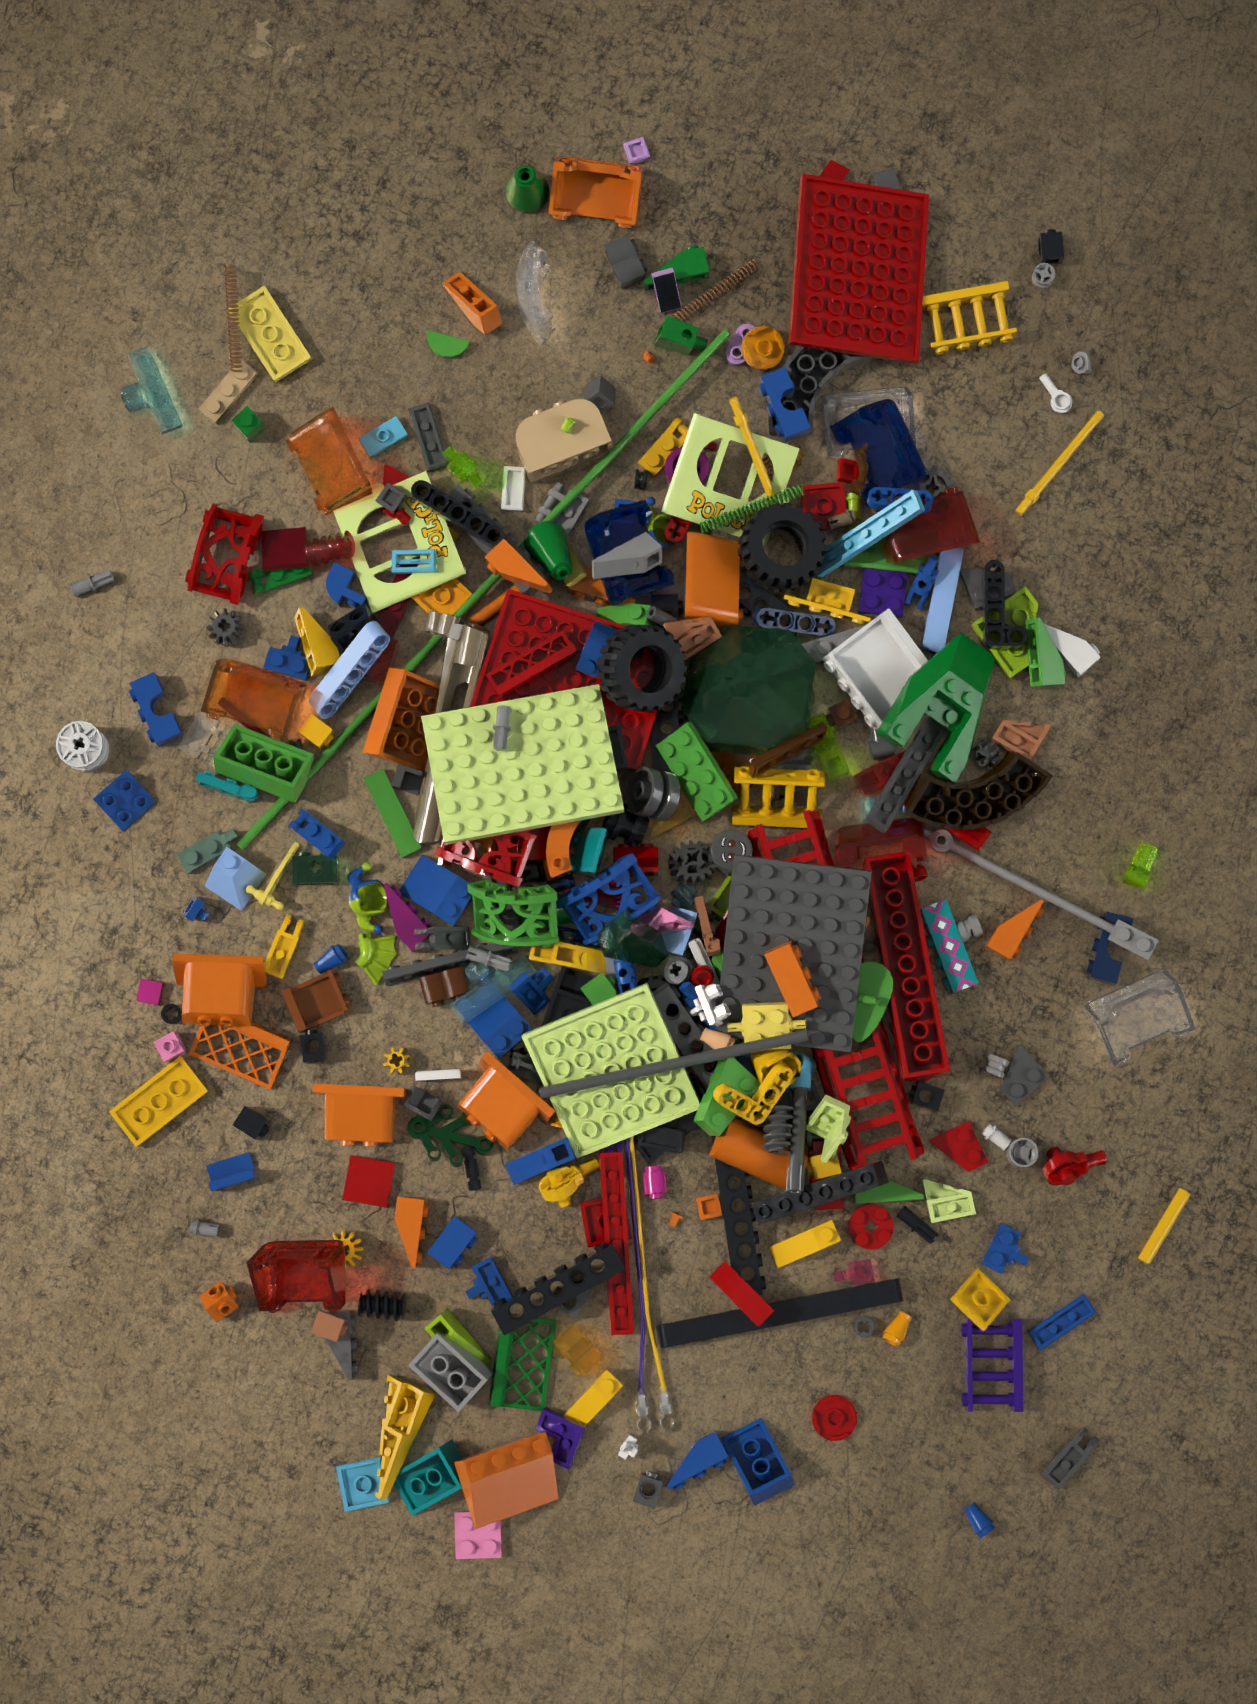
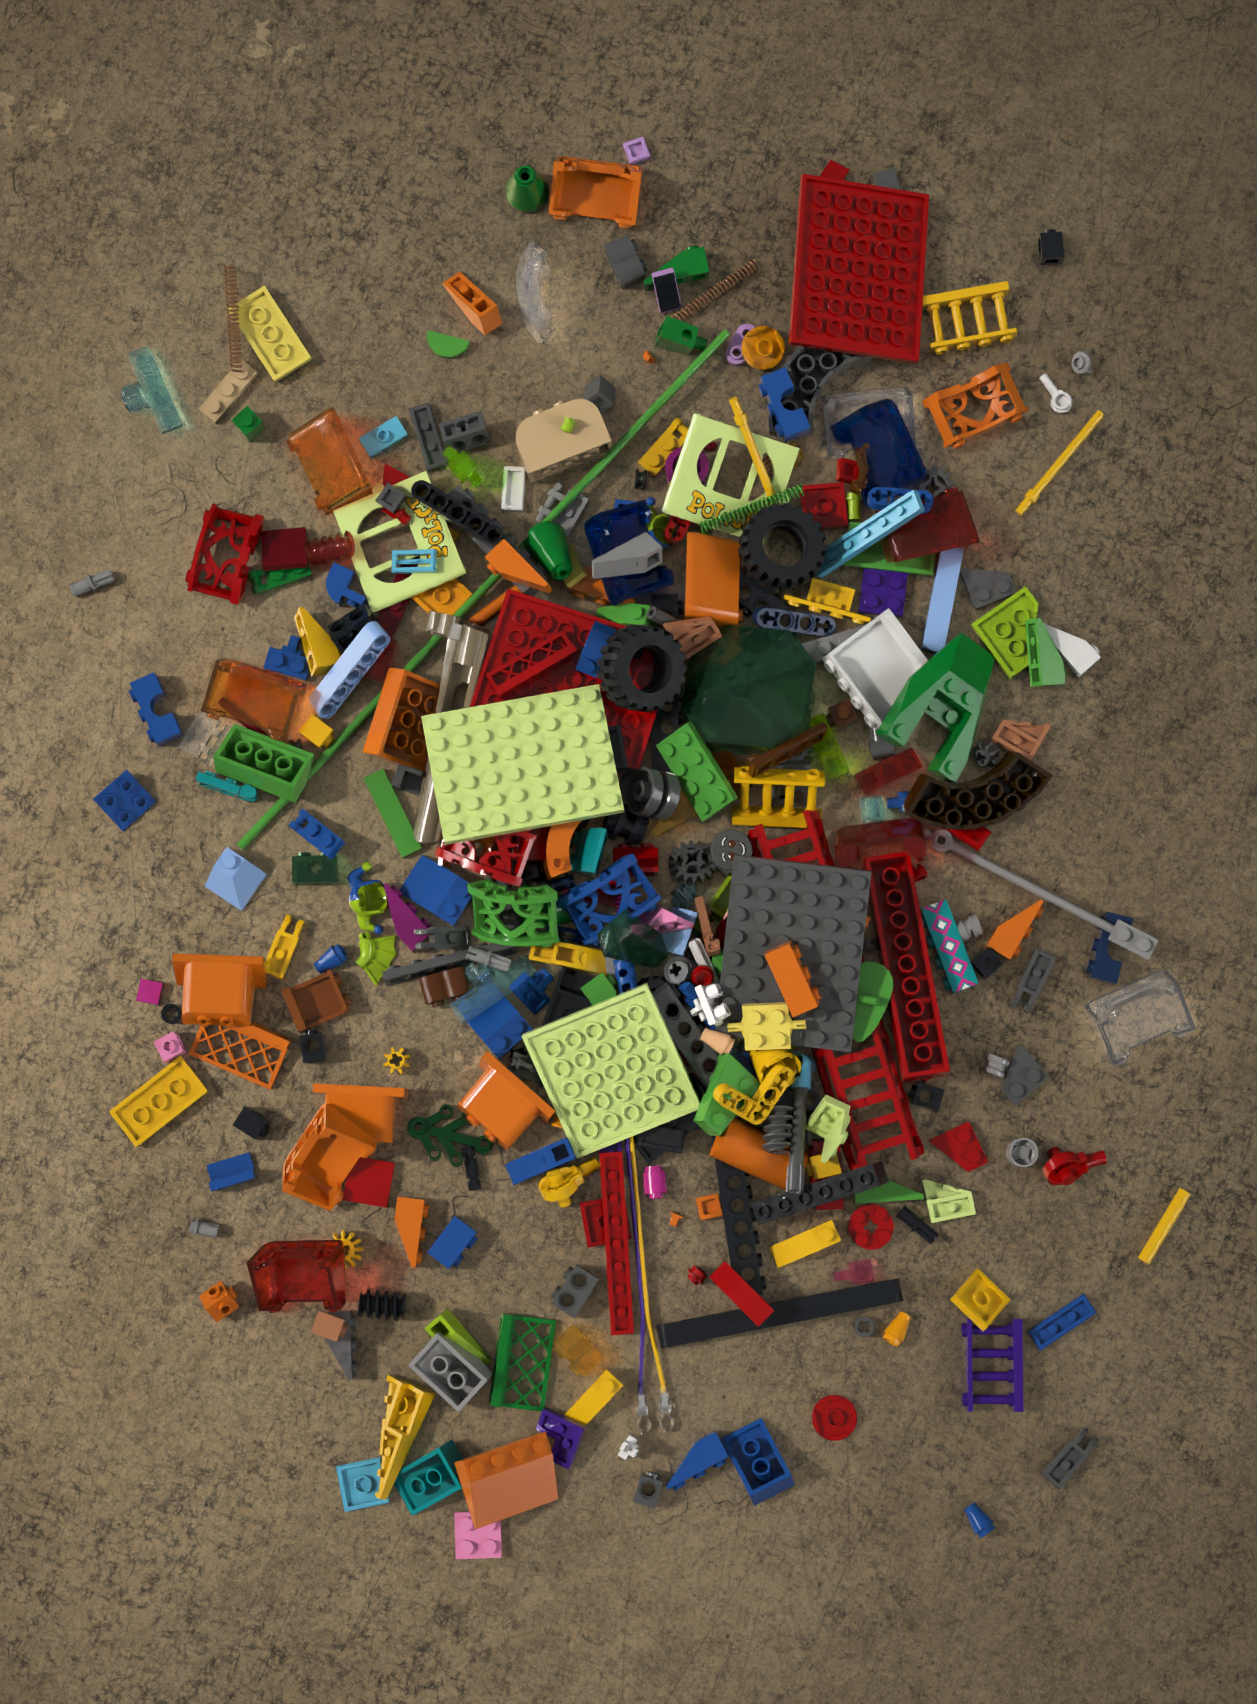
white wheel [56,721,109,772] -> none
sand green hinge [177,829,239,874] -> none
blue tile [182,896,210,922] -> none
dark grey gear [206,608,245,647] -> none
light yellow piece [246,842,299,910] -> none
dark grey panel [402,1085,443,1121] -> none
white tile [415,1069,462,1082] -> none
blue hinge [465,1256,513,1307] -> none
black brick [491,1242,625,1336] -> none
light grey axle [493,705,511,751] -> none
dark grey piece [539,1029,809,1099] -> none
dark tan pin [827,509,857,531] -> none
dark grey plate [865,717,946,833] -> none
blue hinge [905,554,939,611] -> none
blue hinge [981,1223,1029,1274] -> none
black beam [982,560,1027,650] -> none
white pin [982,1123,1012,1151] -> none
light grey wheel [1031,263,1055,289] -> none
clear neon green piece [1122,842,1158,890] -> none
none -> orange windscreen [282,1103,376,1211]
none -> dark grey brick [439,411,491,456]
none -> red plate [687,1264,708,1285]
none -> orange fence [922,362,1029,449]
none -> black brick [971,947,1004,980]
none -> dark grey hinge [1011,948,1057,1014]

